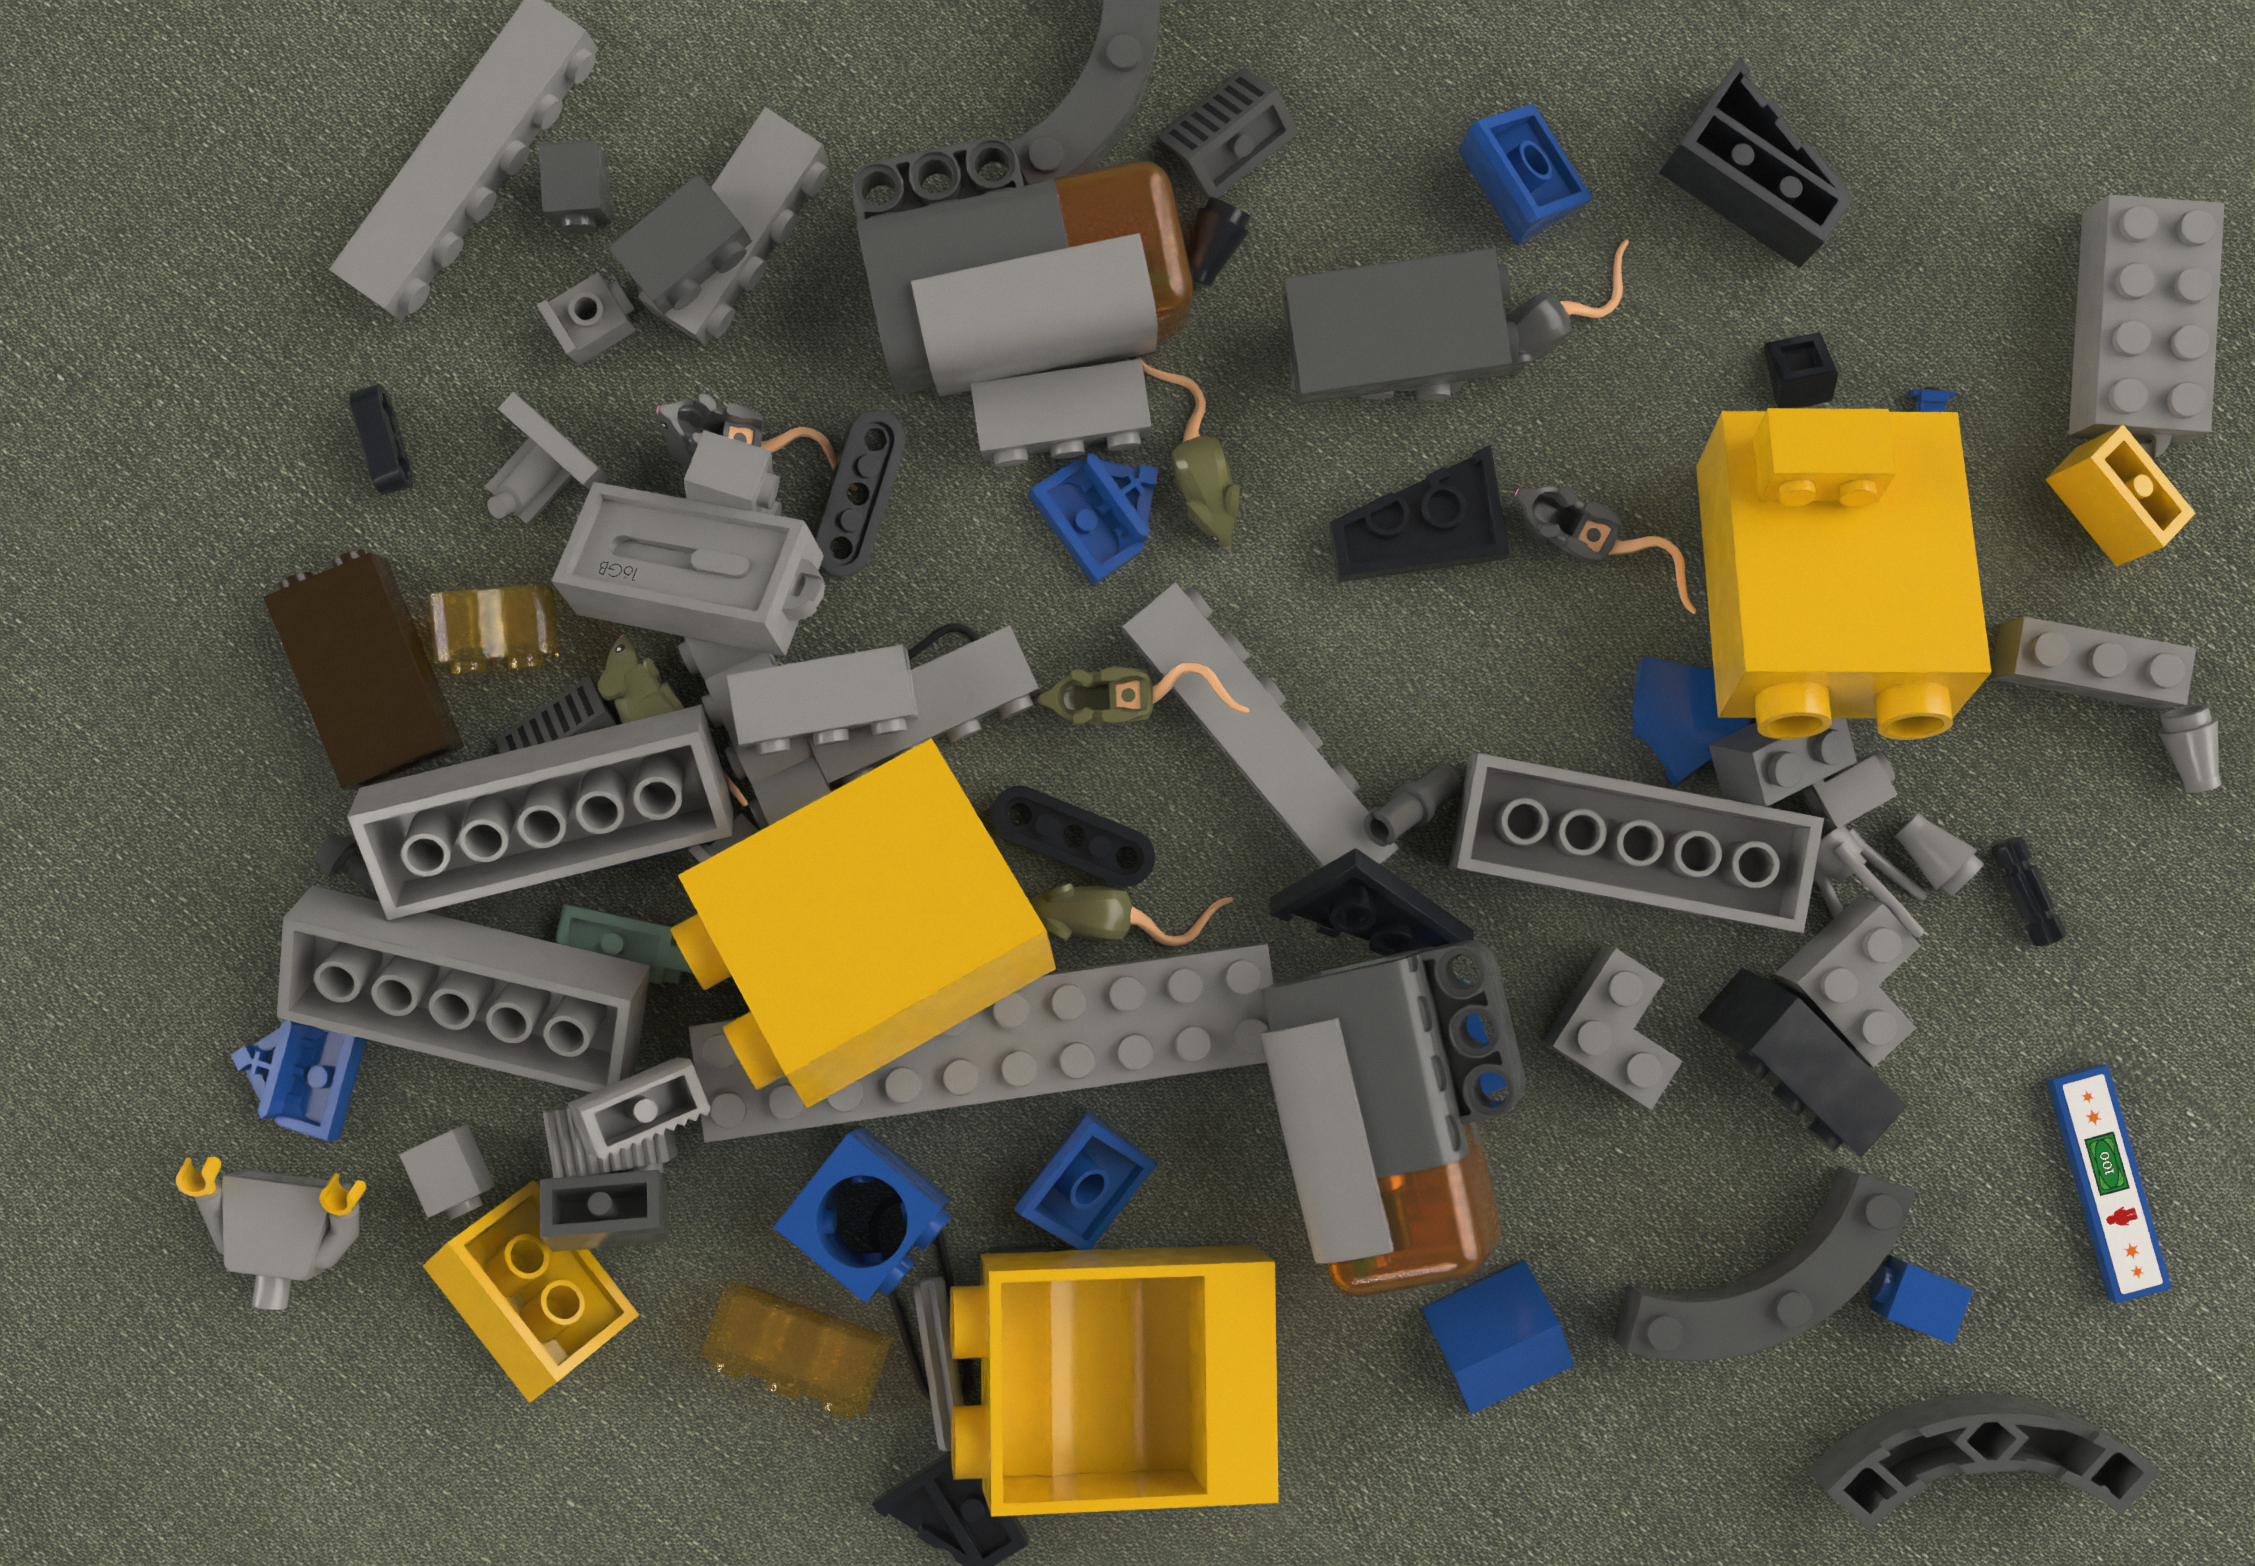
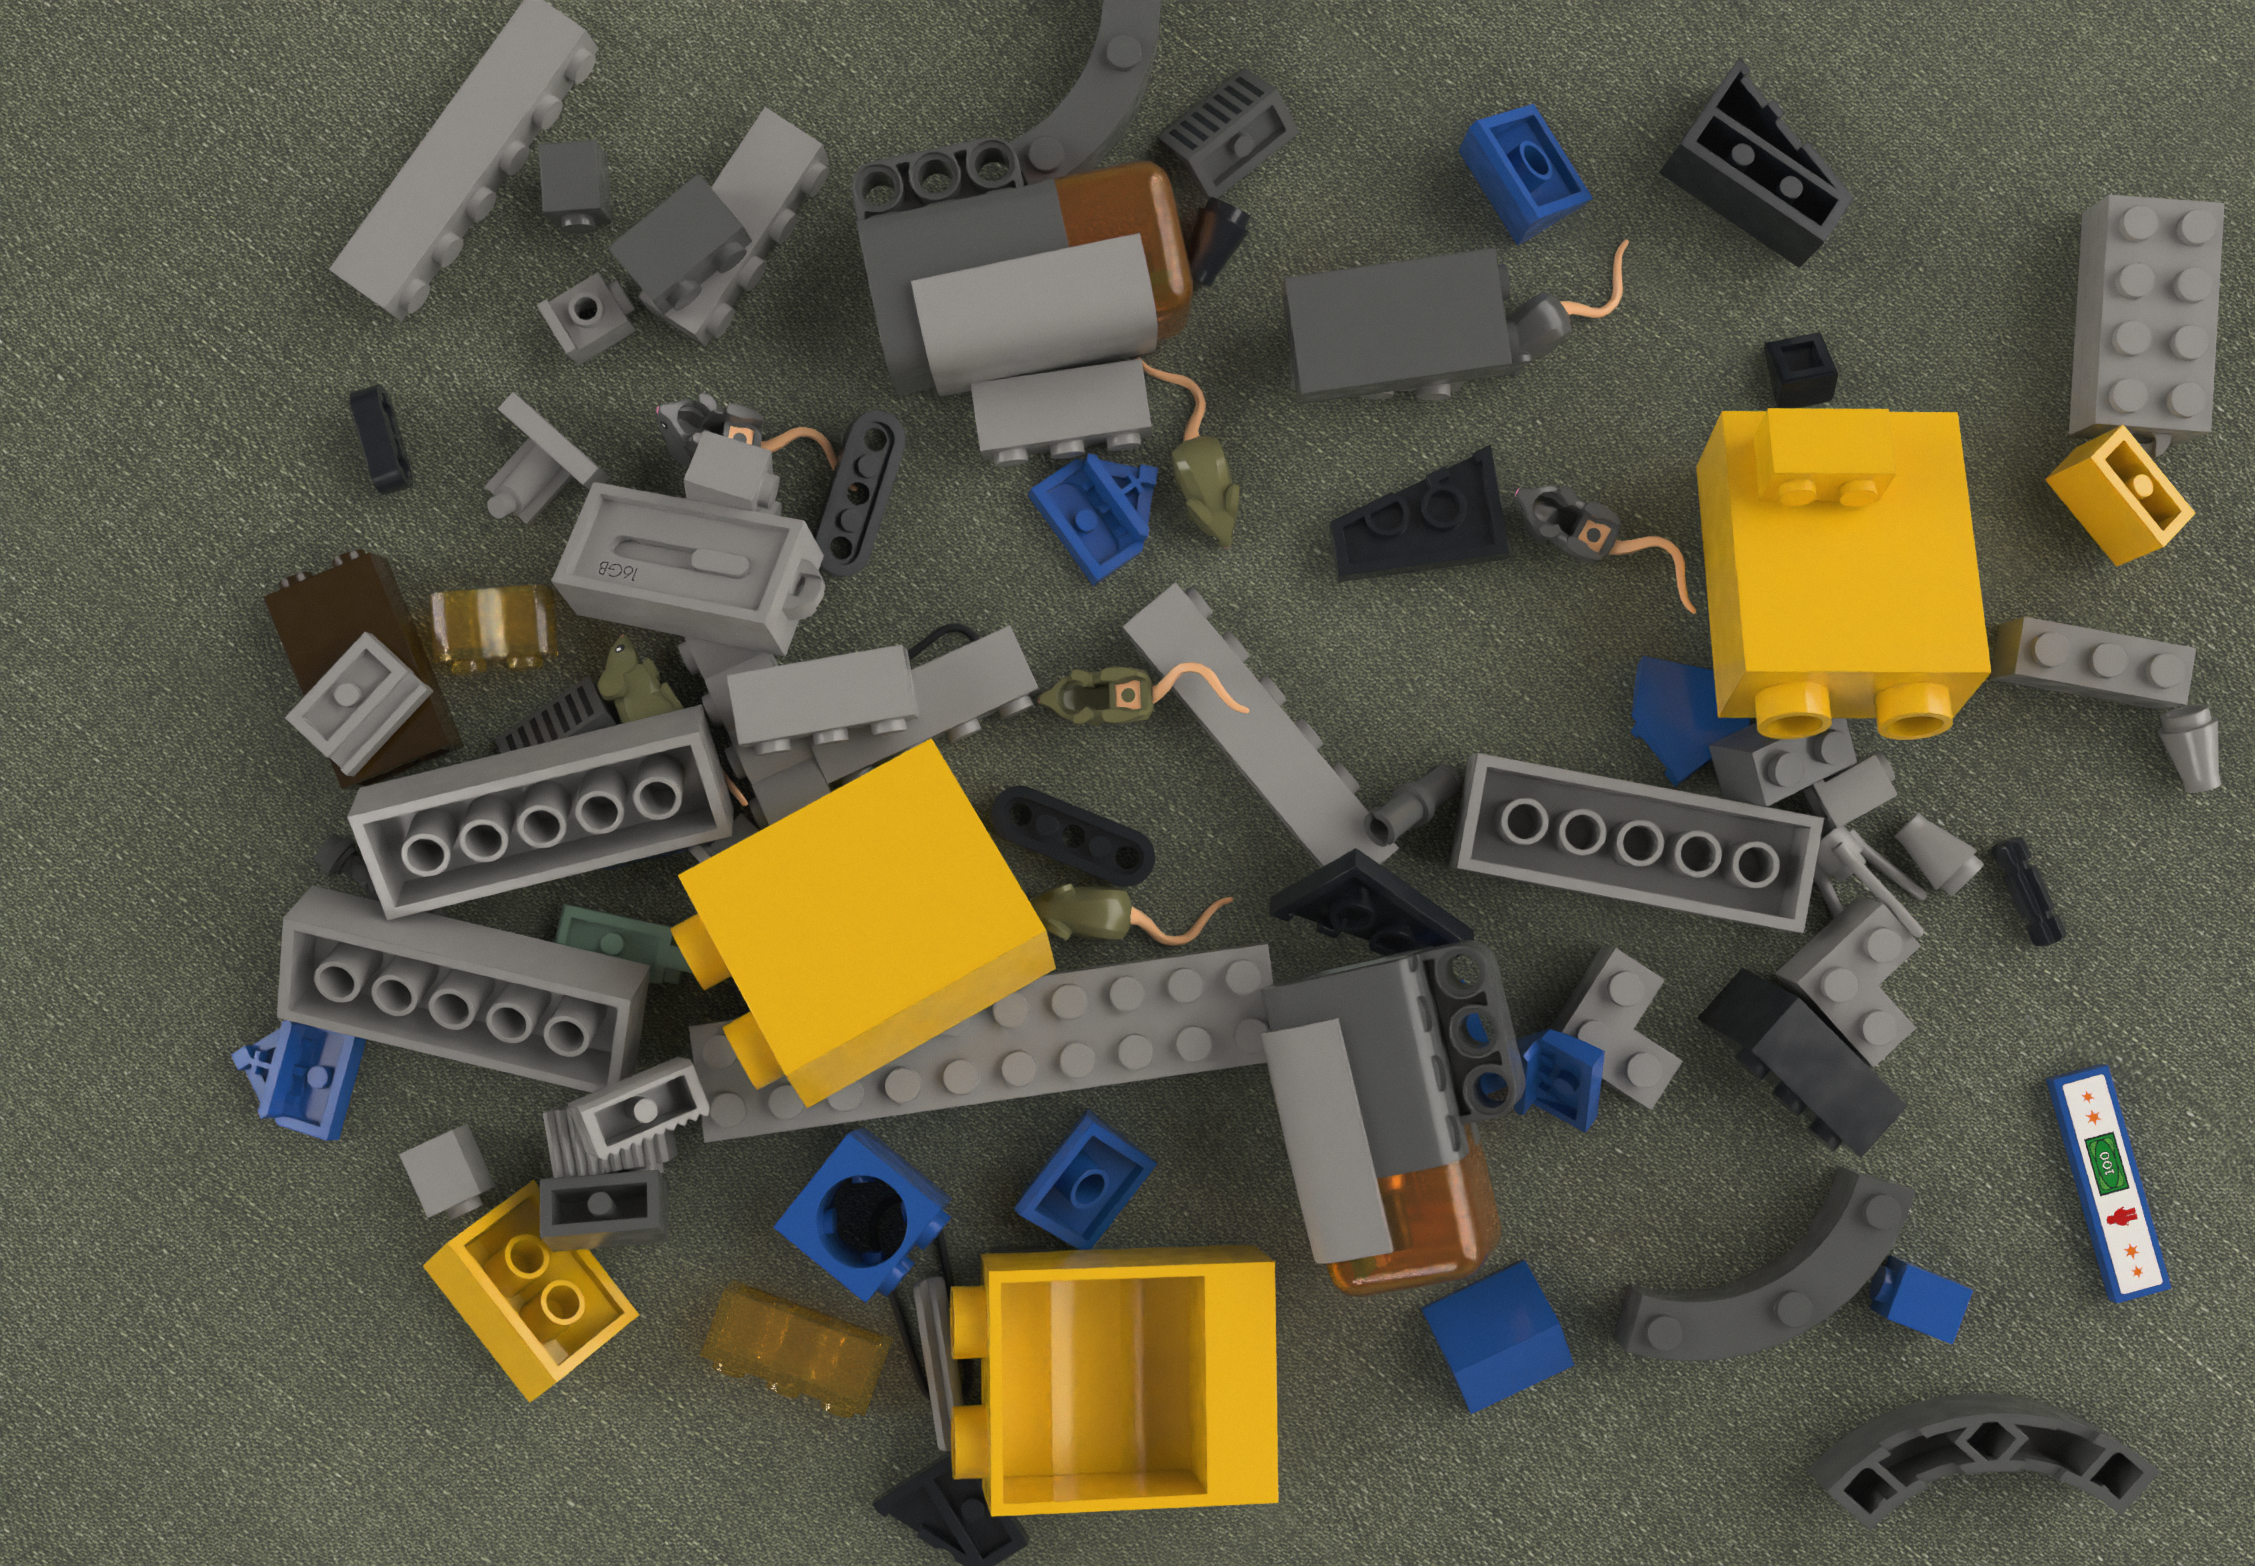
light grey torso [176,1157,367,1310] -> none
blue piece [1908,387,1955,412] -> none
none -> light grey plate [285,632,433,777]
none -> blue slope [1486,1029,1605,1133]

